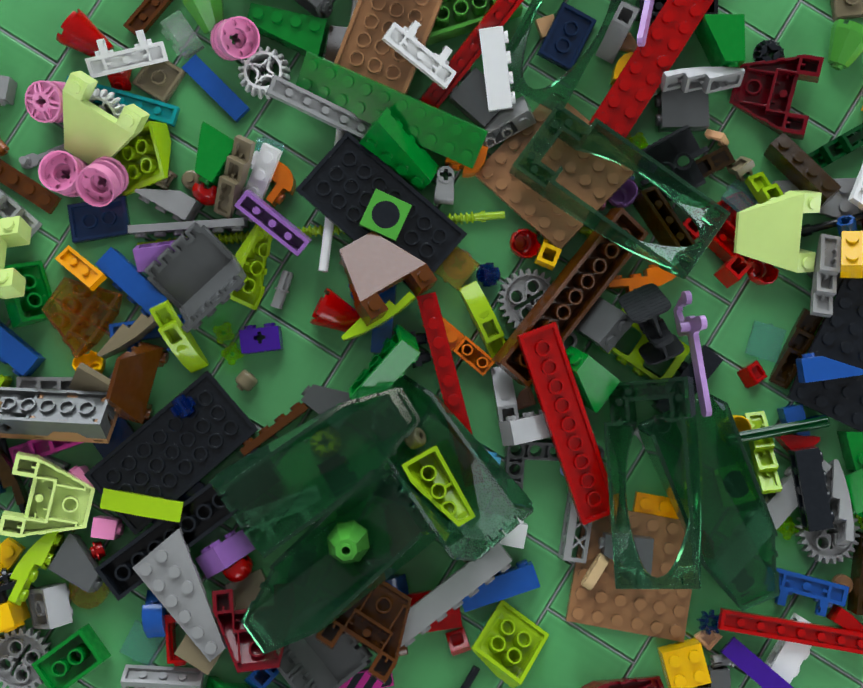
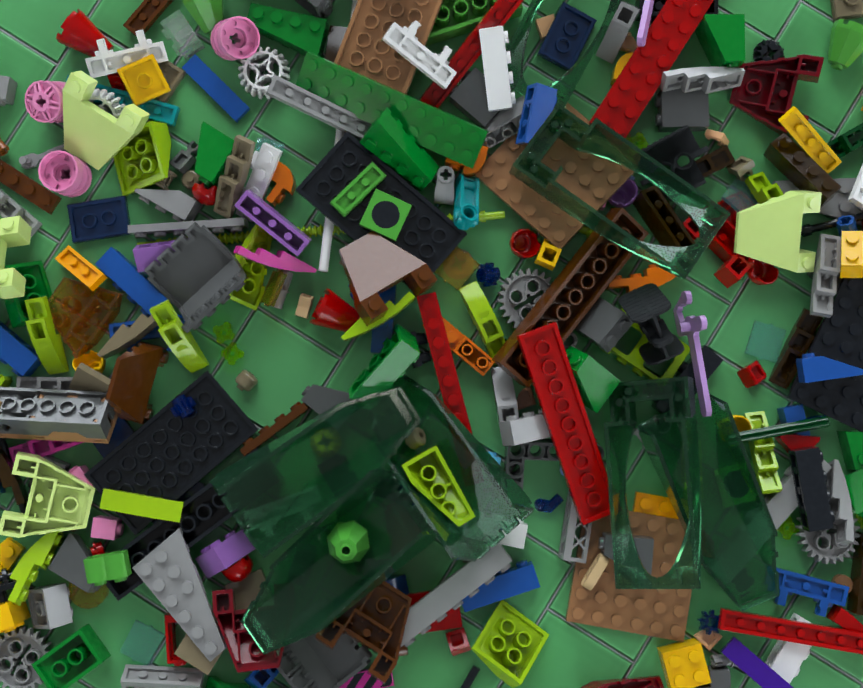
bright pink wheel [75,156,129,207] -> none
blue brick [142,590,167,638] -> none
dark purple brick [239,323,284,354] -> none
none -> lime slope [24,296,69,375]
none -> bright green brick [83,549,132,586]
none -> yellow tile [117,54,171,106]
none -> dark grey plate [169,141,198,175]
none -> dark pink slope [233,245,317,273]
none -> clear yellow piece [260,270,287,307]
none -> tan piece [295,293,314,319]
none -> bright green tile [330,161,387,218]
none -> teal piece [453,173,480,230]
none -> blue slope [515,83,558,145]
none -> clear blue arm [534,494,564,513]
none -> yellow plate [778,106,842,174]

